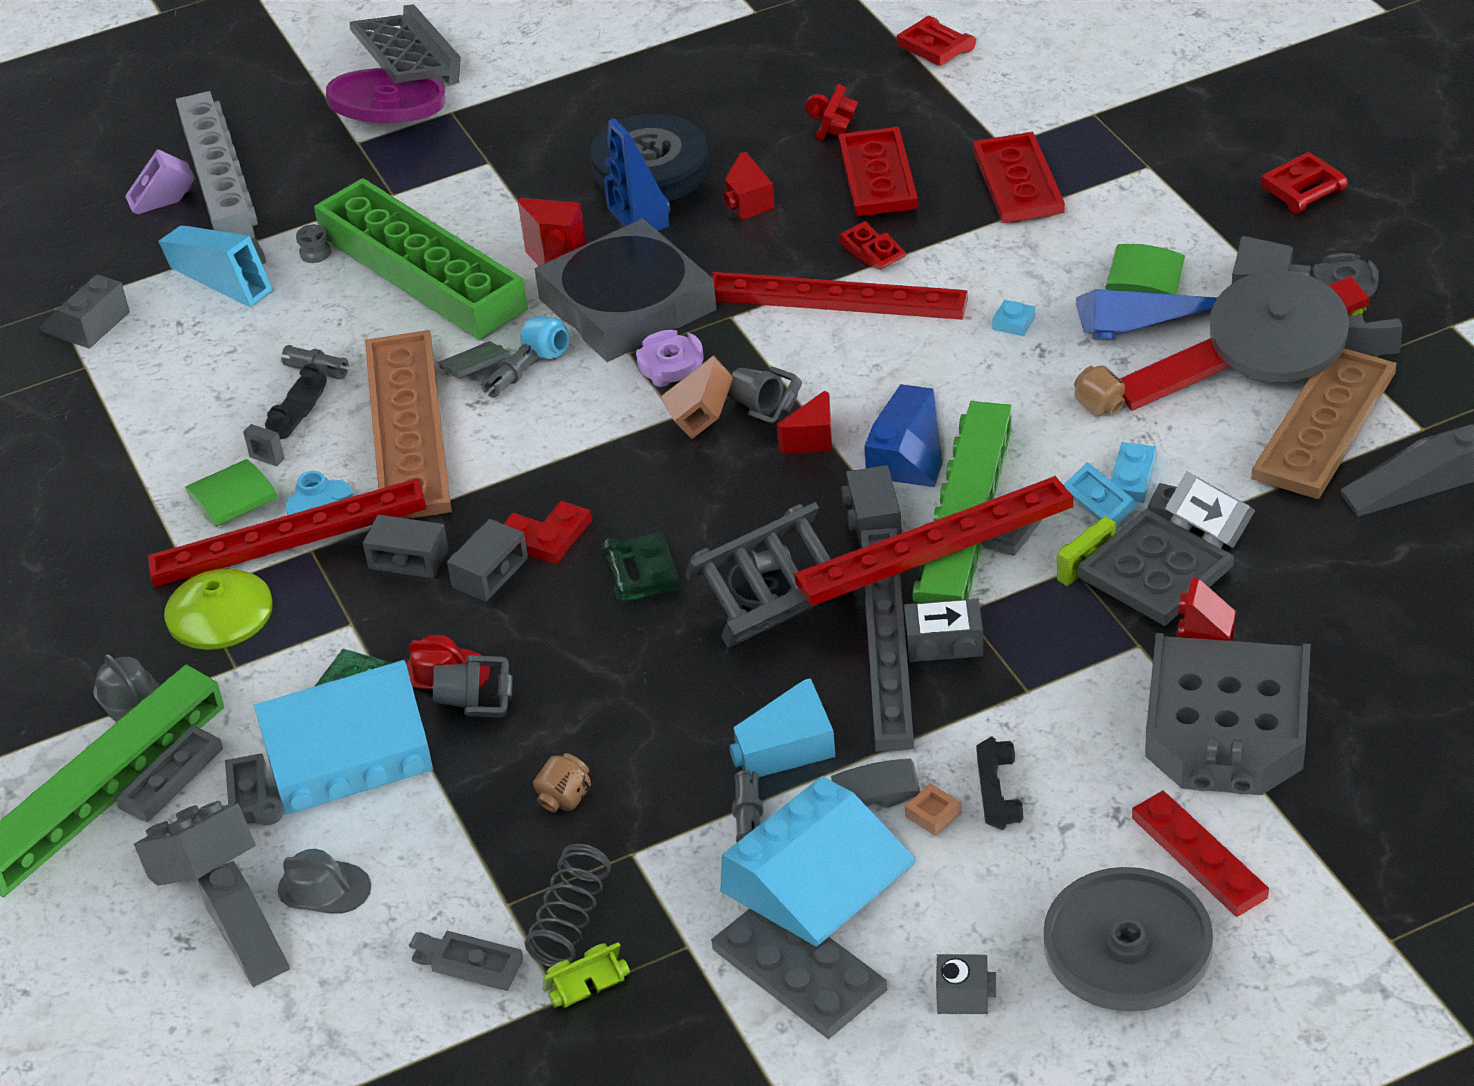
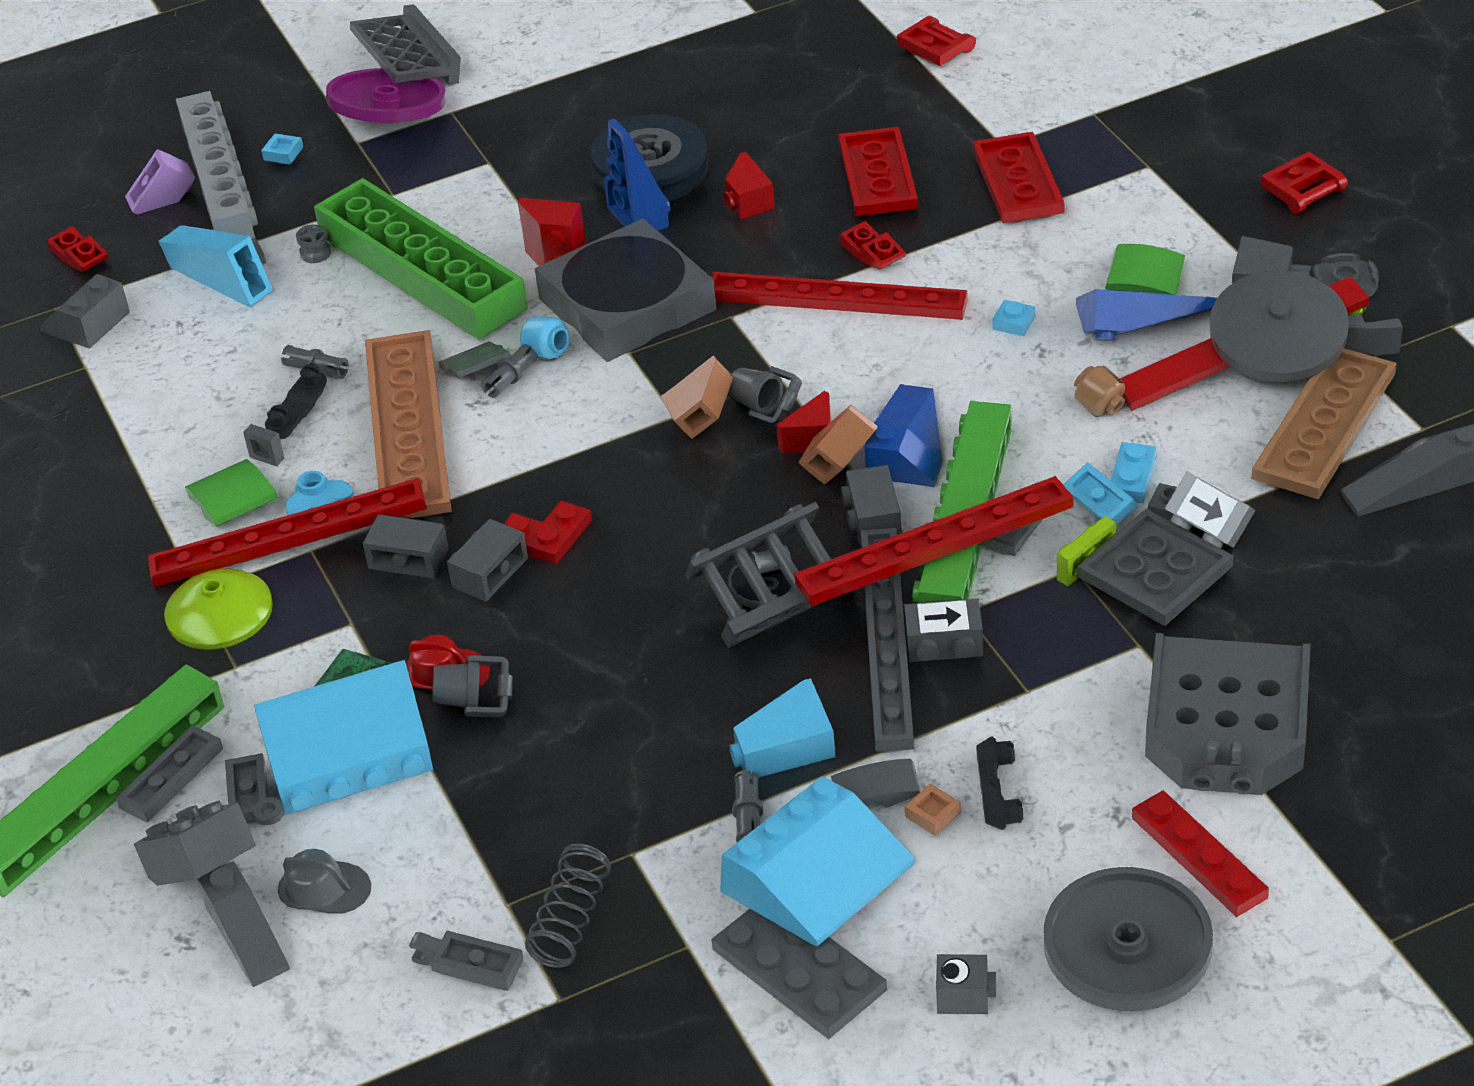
dark grey piece [93,654,160,722] -> none
medium nougat head [533,753,591,813] -> none
lime hinge [542,942,630,1008] -> none
clear green plate [601,531,680,601] -> none
lavender plate [636,330,703,387] -> none
red hips [805,84,858,141] -> none
red slope [1177,578,1236,641] -> none
none -> red slope [47,226,109,272]
none -> medium azure plate [261,133,303,164]
none -> nougat slope [798,404,878,485]

